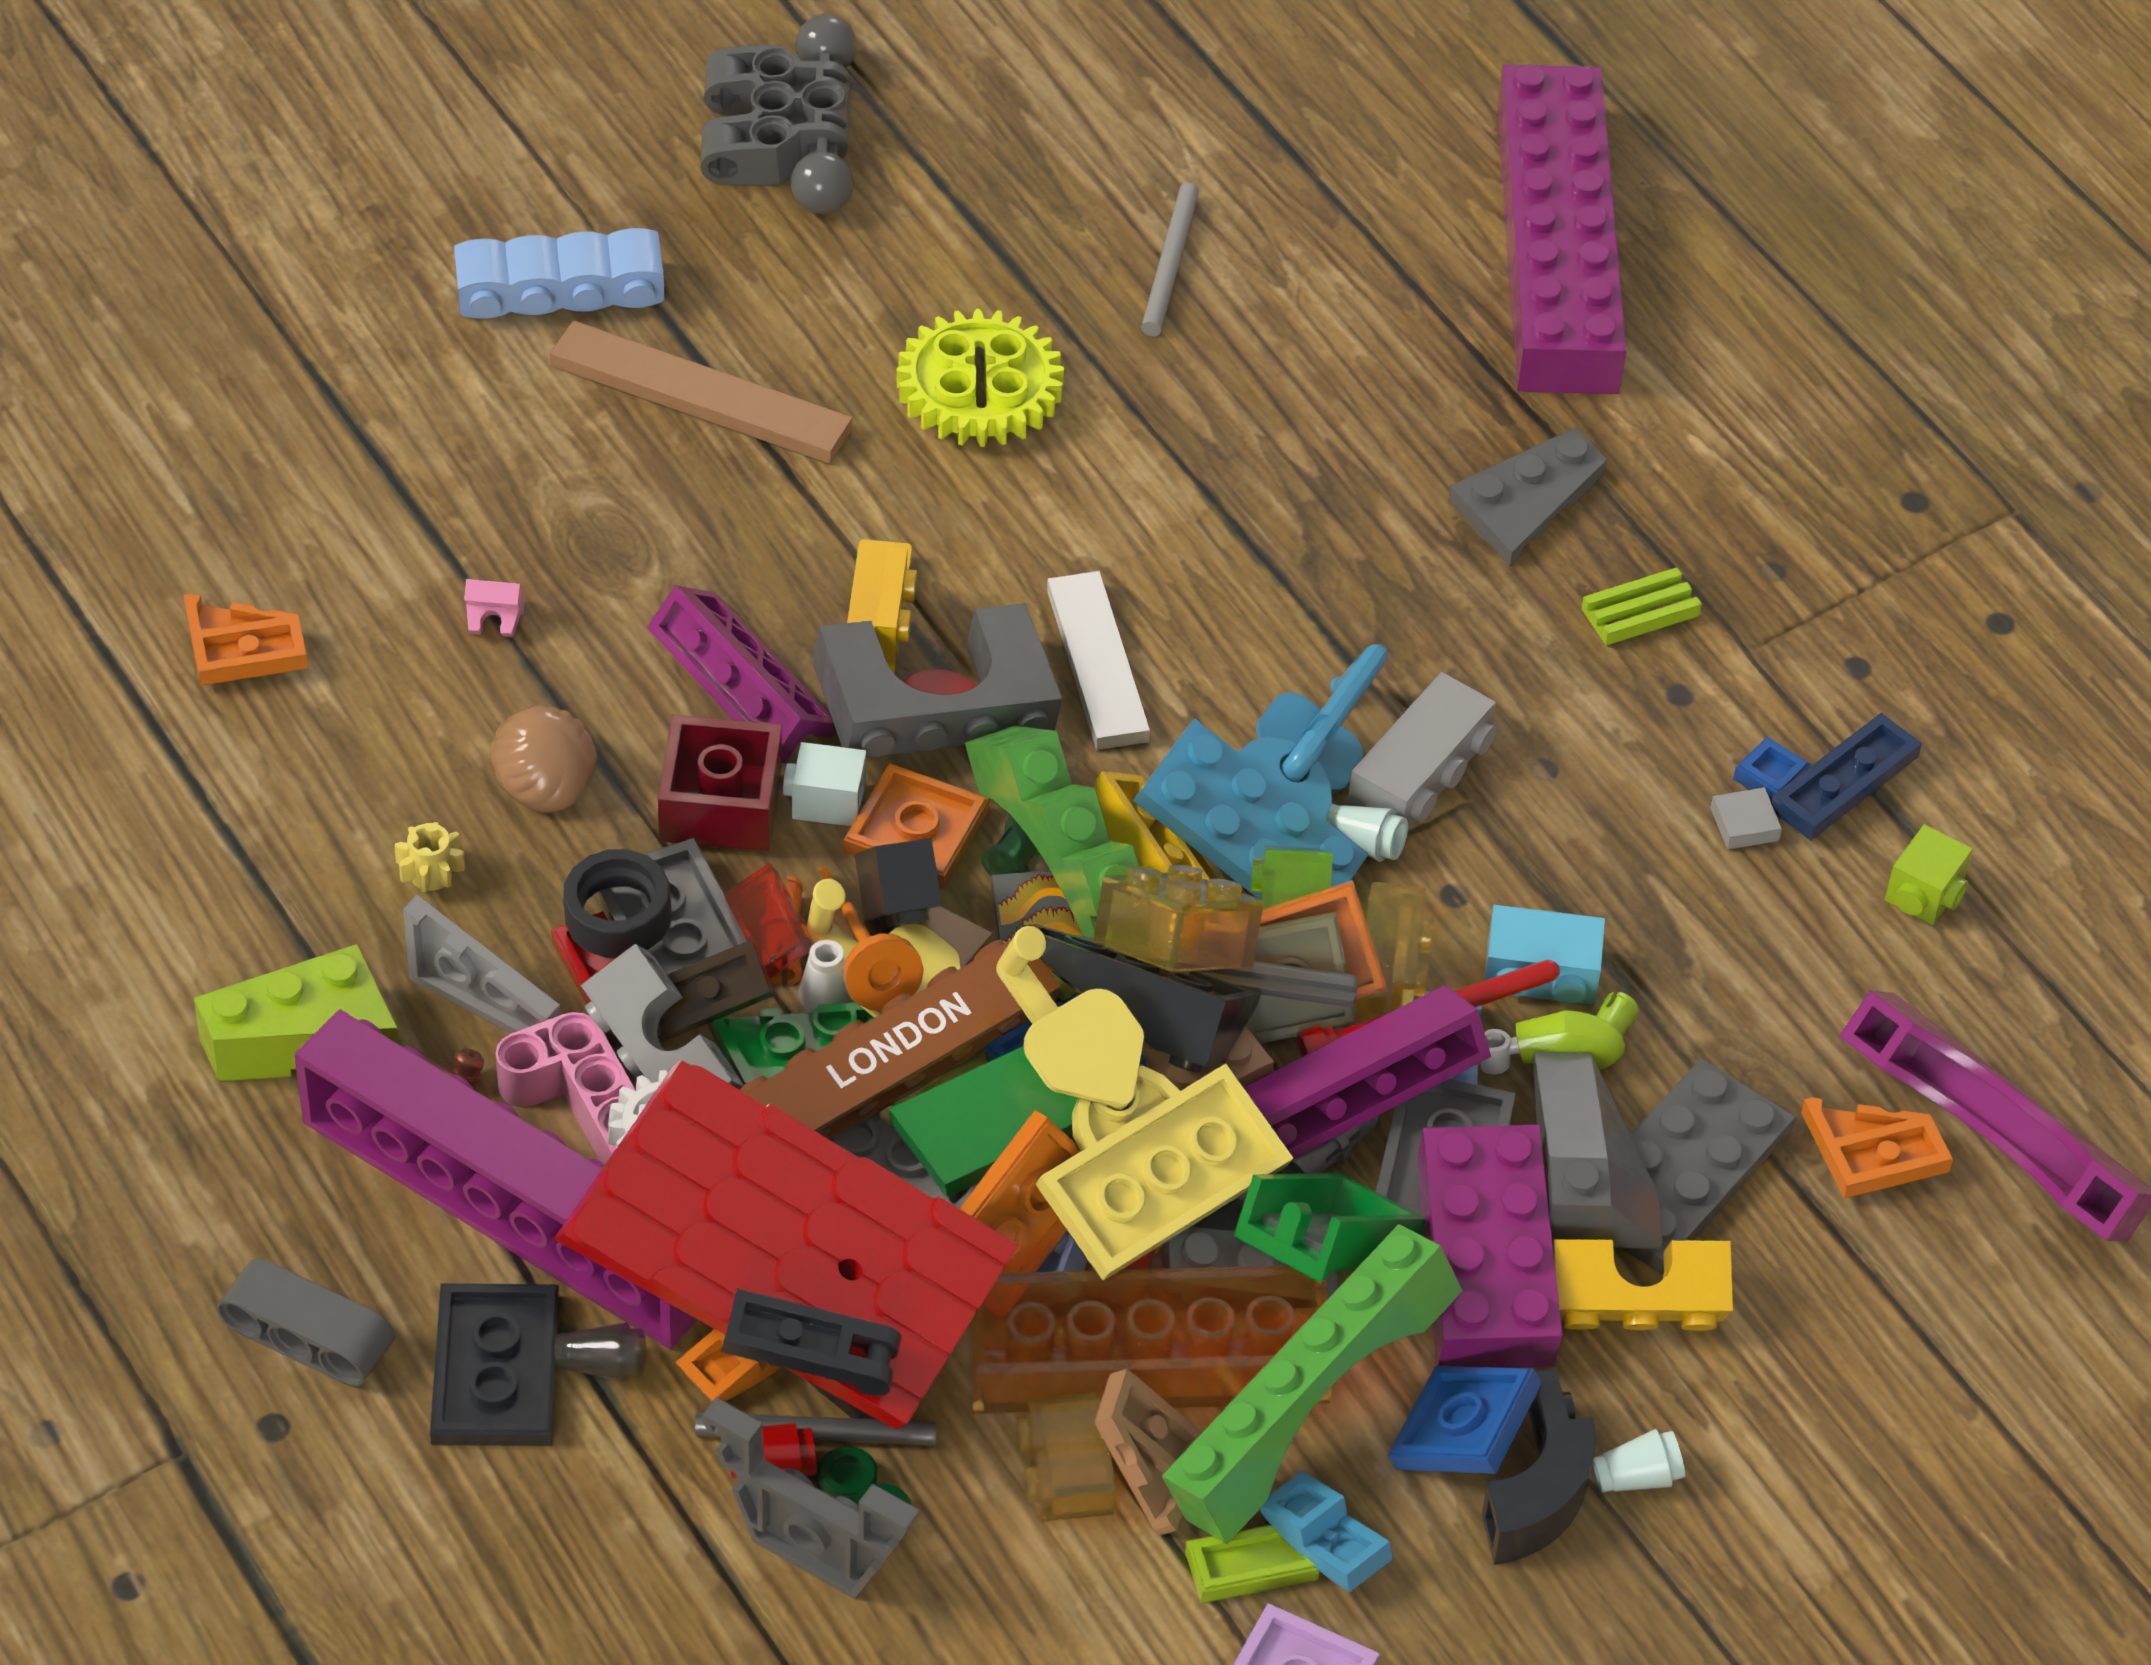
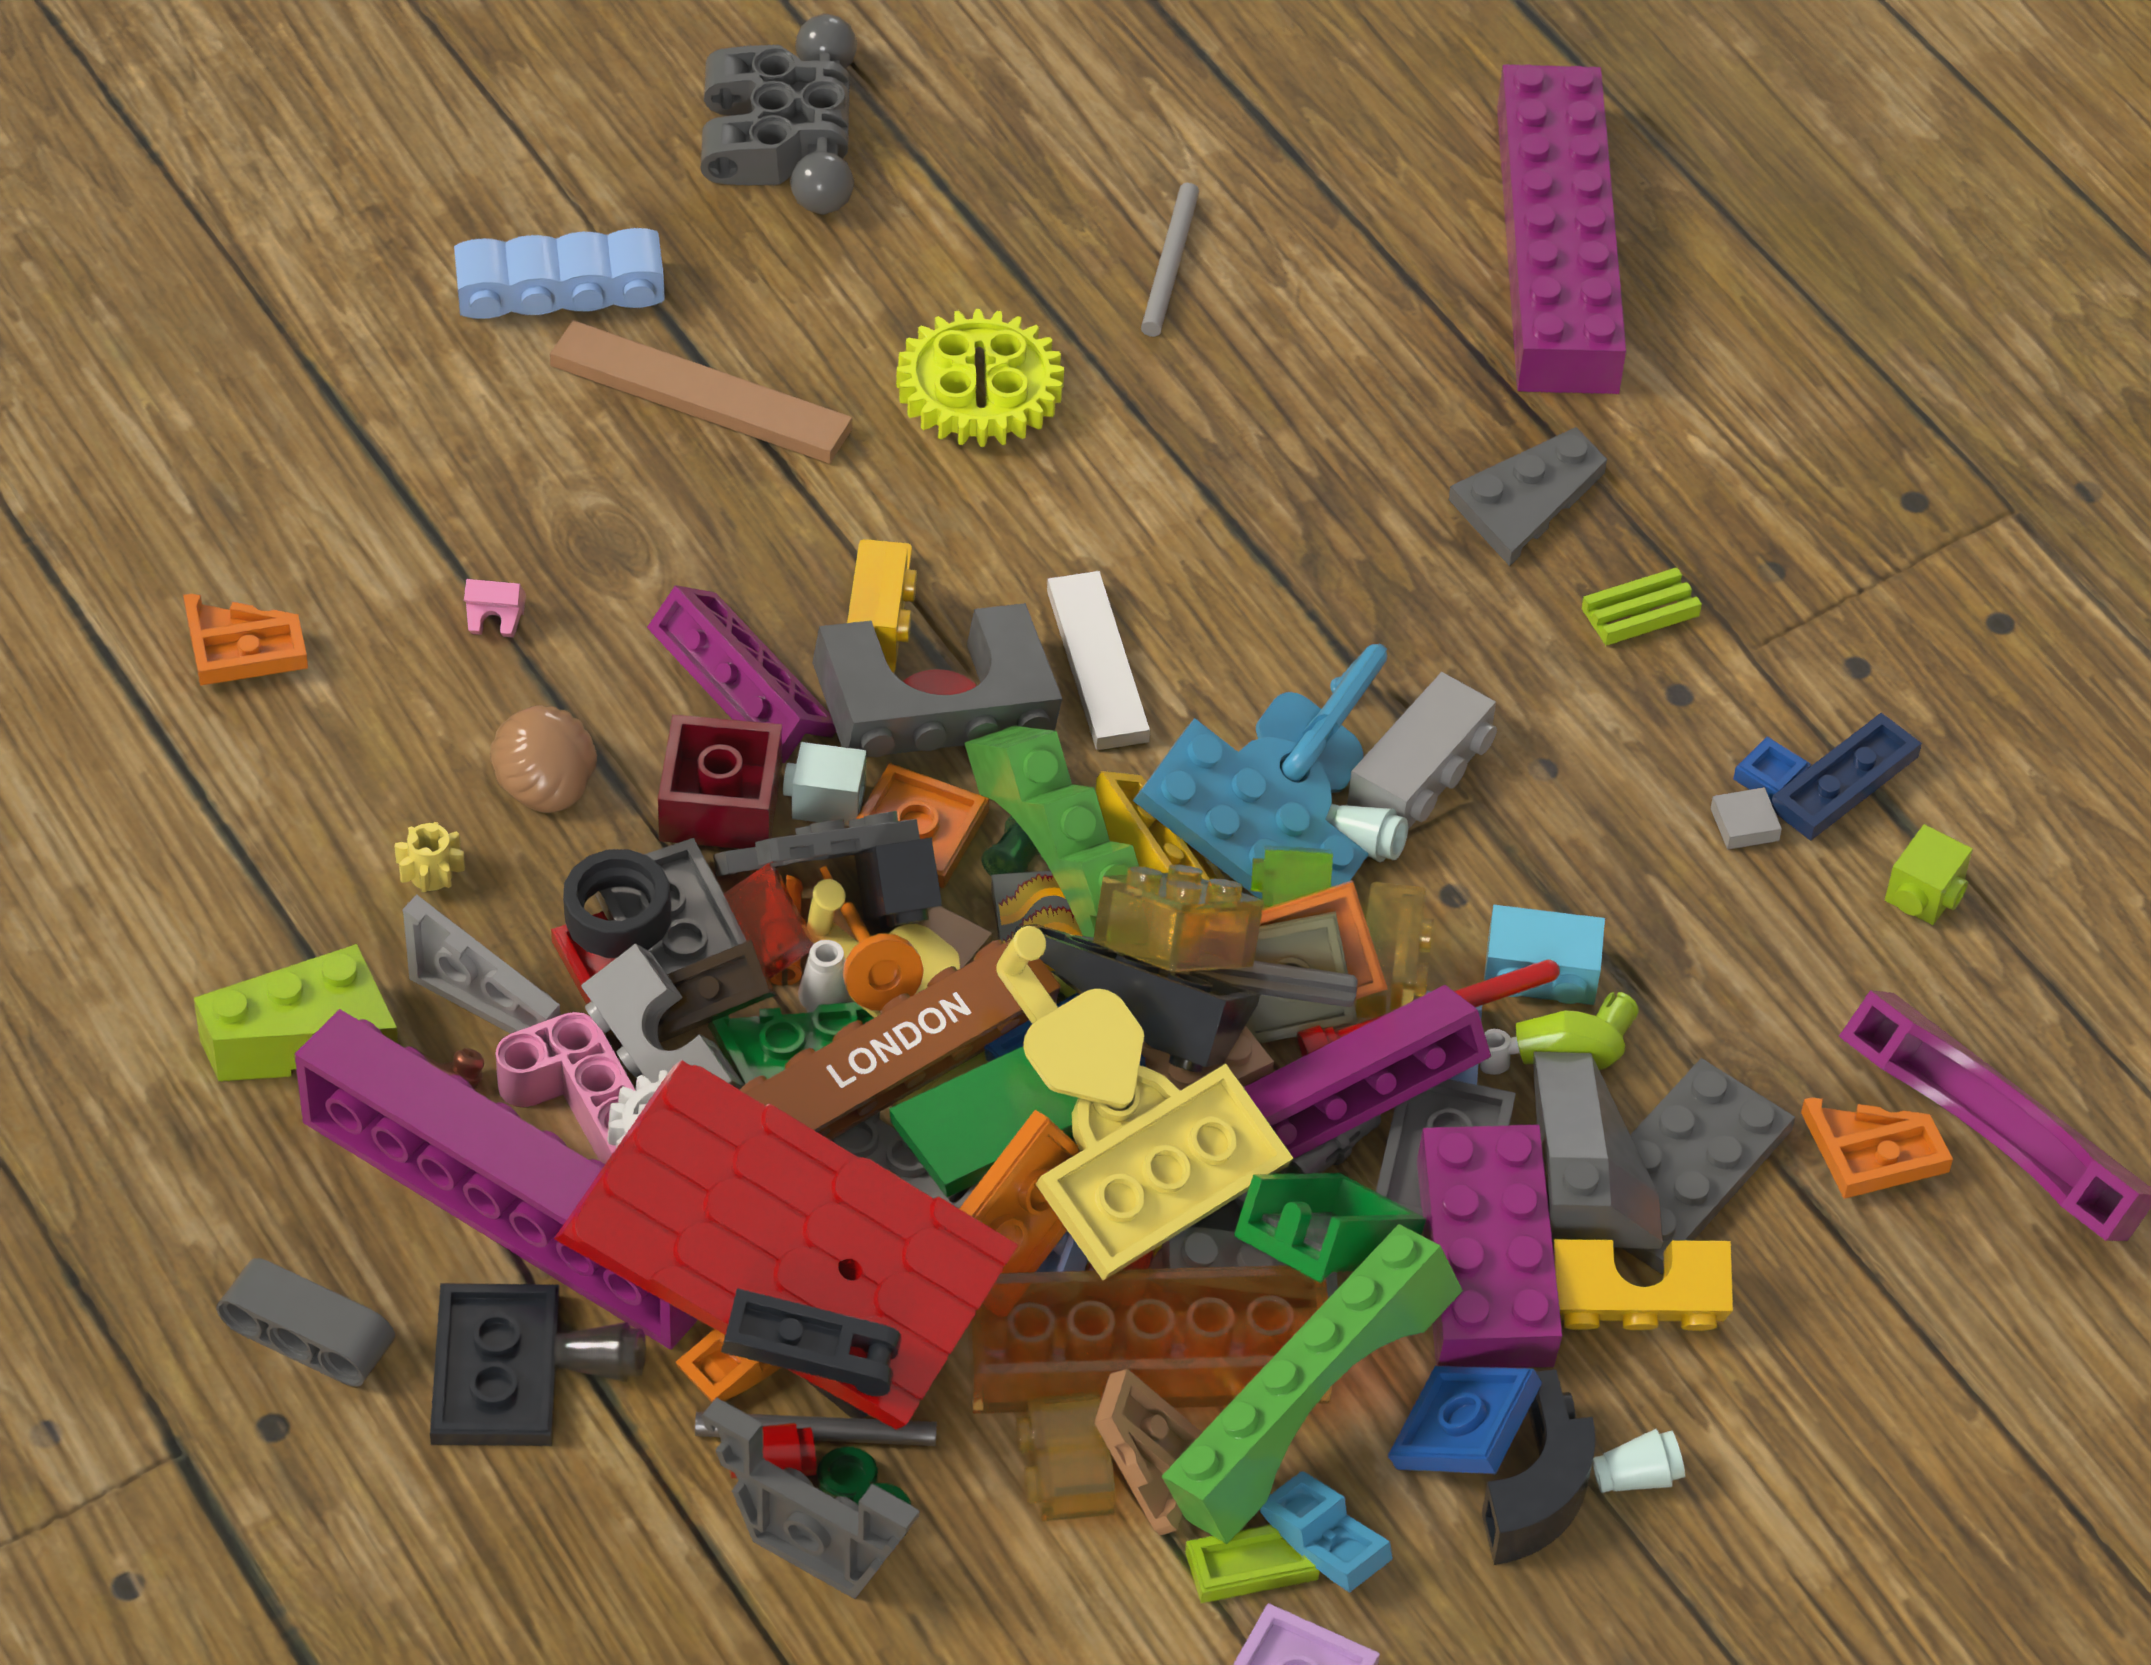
none -> dark grey wing [713,811,920,877]

